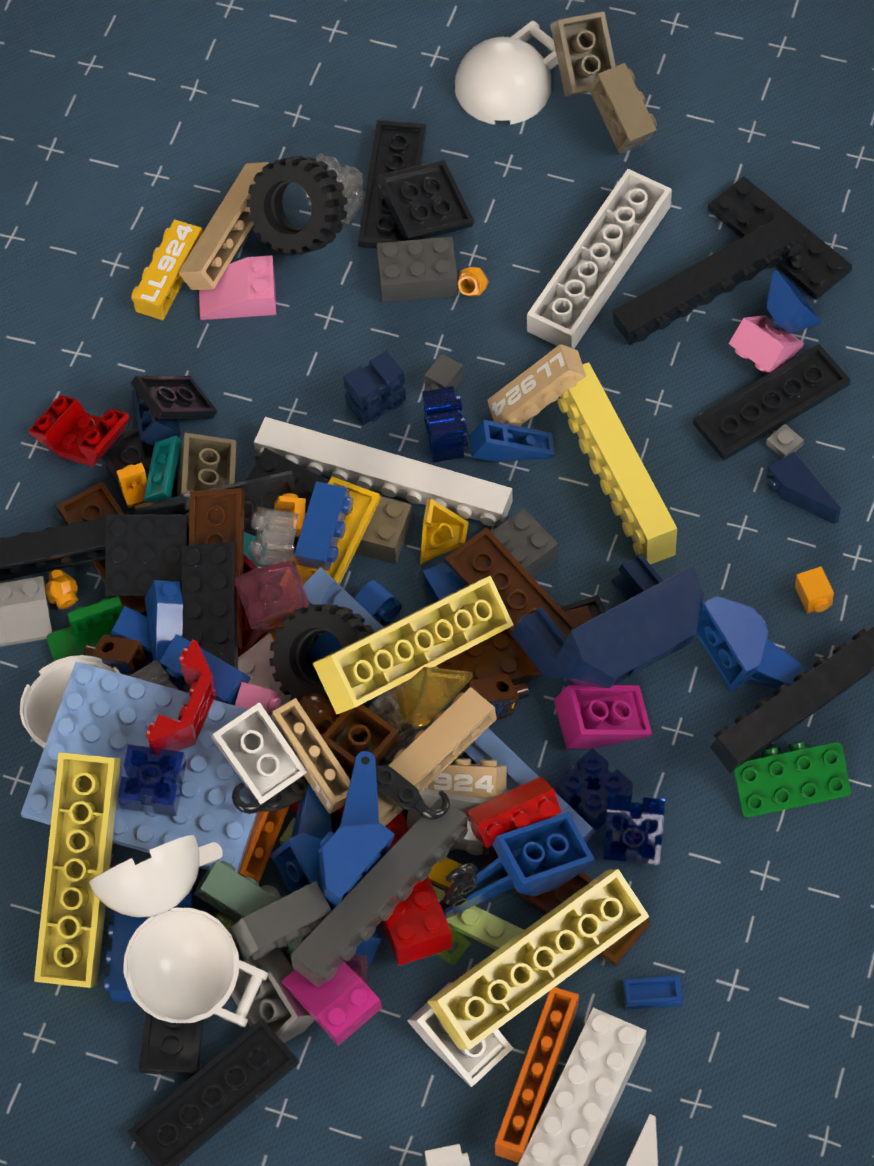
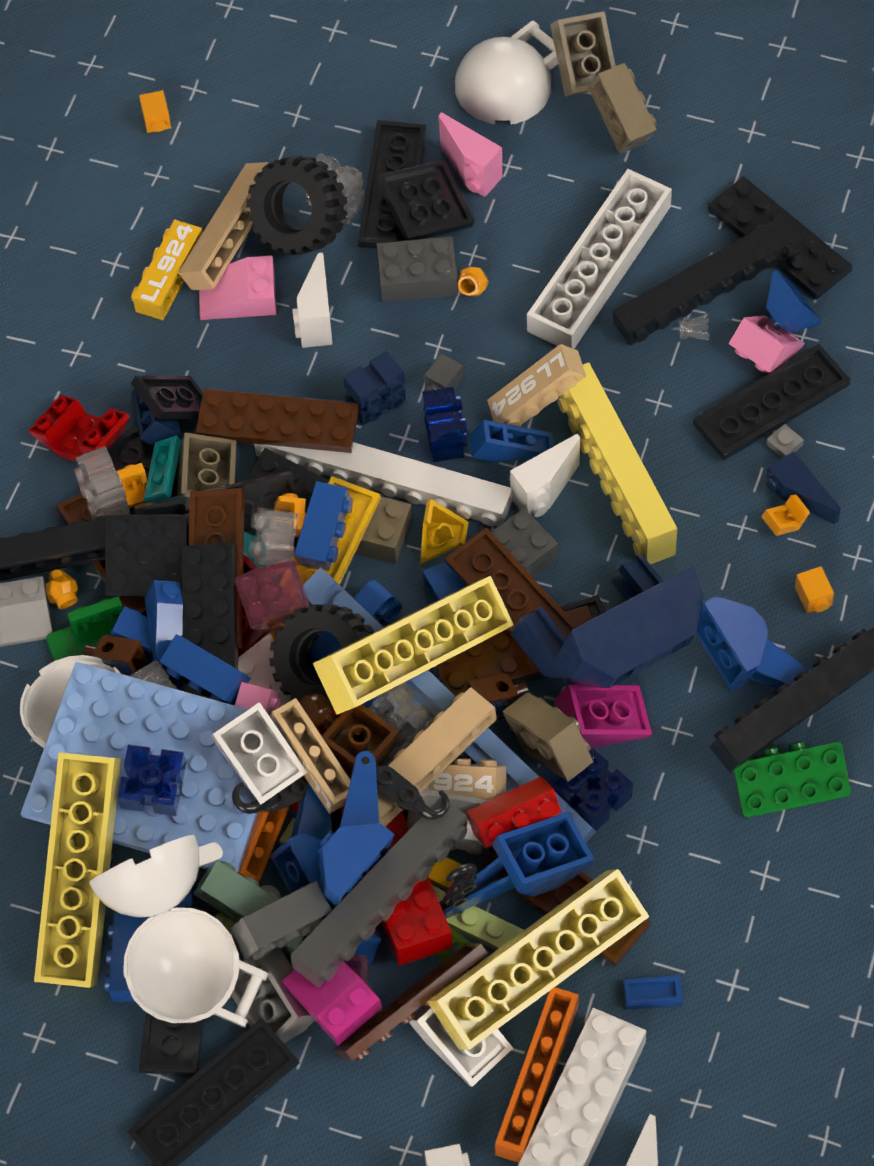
red slope [146,640,216,759] -> none
clear yellow slope [397,667,473,726] -> none
clear blue brick [603,794,666,865] -> none
none -> clear brick [74,446,131,519]
none -> light orange brick [139,90,171,133]
none -> reddish brown plate [195,388,359,453]
none -> white slope [293,253,333,348]
none -> reddish brown plate [333,943,487,1061]
none -> bright pink slope [438,112,502,197]
none -> dark tan brick [503,692,593,781]
none -> white slope [510,434,580,518]
none -> clear piece [672,314,710,341]
none -> light orange bracket [761,494,810,536]

